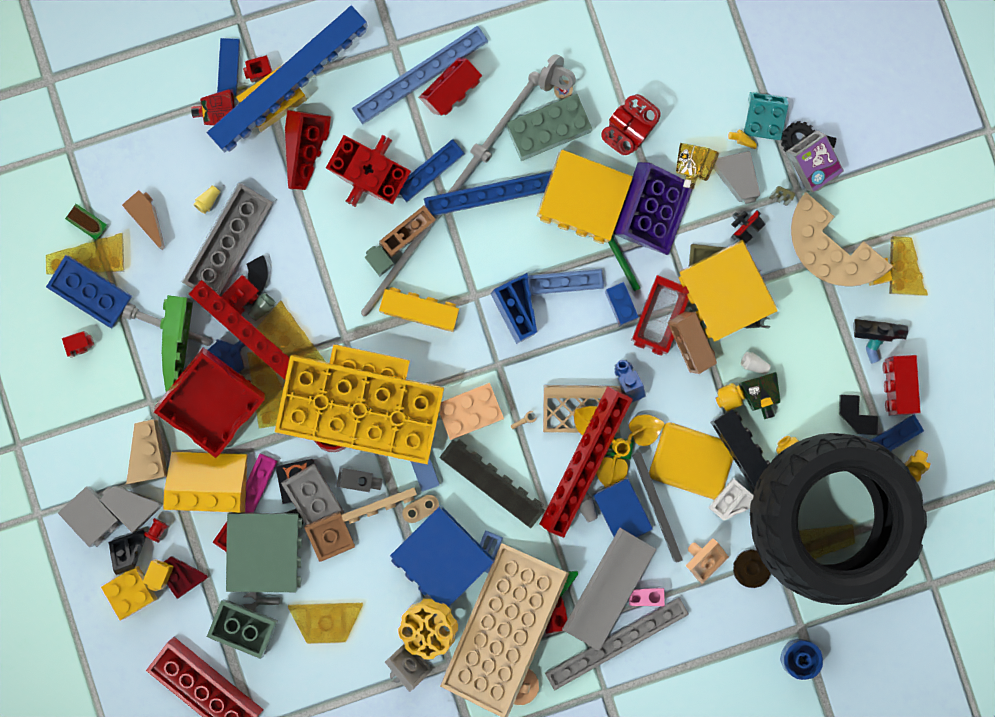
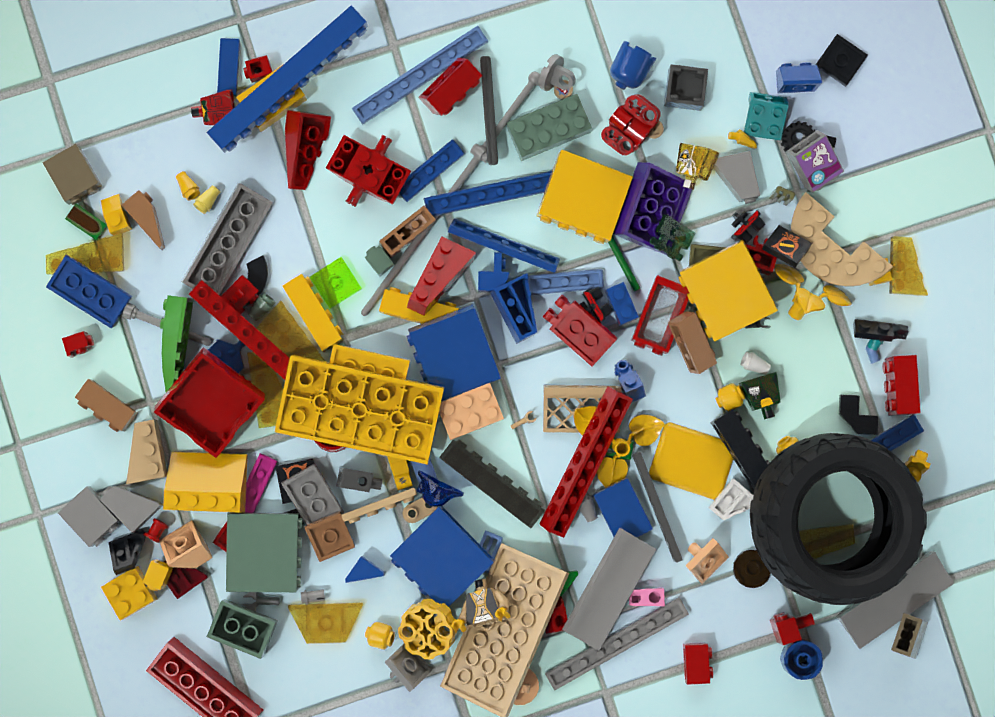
none -> dark tan brick [42,144,102,205]
none -> medium nougat brick [74,379,138,432]
none -> yellow slope [101,194,132,236]
none -> light nougat slope [160,520,212,568]
none -> yellow cone [175,171,200,201]
none -> yellow brick [282,274,344,352]
none -> light grey pin [301,589,325,605]
none -> clear neon green tile [309,257,362,309]
none -> blue slope [345,556,385,583]
none -> yellow head [365,622,395,650]
none -> yellow leg [387,456,413,490]
none -> blue brick [406,304,501,401]
none -> red wedge [407,236,476,316]
none -> clear blue hat [416,470,464,507]
none -> blue tile [448,219,560,273]
none -> torso [452,579,511,633]
none -> blue brick [478,252,509,293]
none -> dark grey axle [480,56,498,165]
none -> red tile [543,295,618,367]
none -> black hips [580,287,613,323]
none -> blue cylinder [610,41,657,90]
none -> tan tile [648,121,664,139]
none -> clear green plate [650,215,696,261]
none -> dark grey container [664,64,708,111]
none -> red brick [683,643,713,685]
none -> red brick [745,235,777,276]
none -> black tile [762,225,812,268]
none -> red brick [770,612,815,645]
none -> yellow plant [774,264,852,320]
none -> blue slope [776,63,822,93]
none -> black tile [815,34,868,87]
none -> light grey arch [836,551,954,649]
none -> dark tan brick [891,613,928,659]

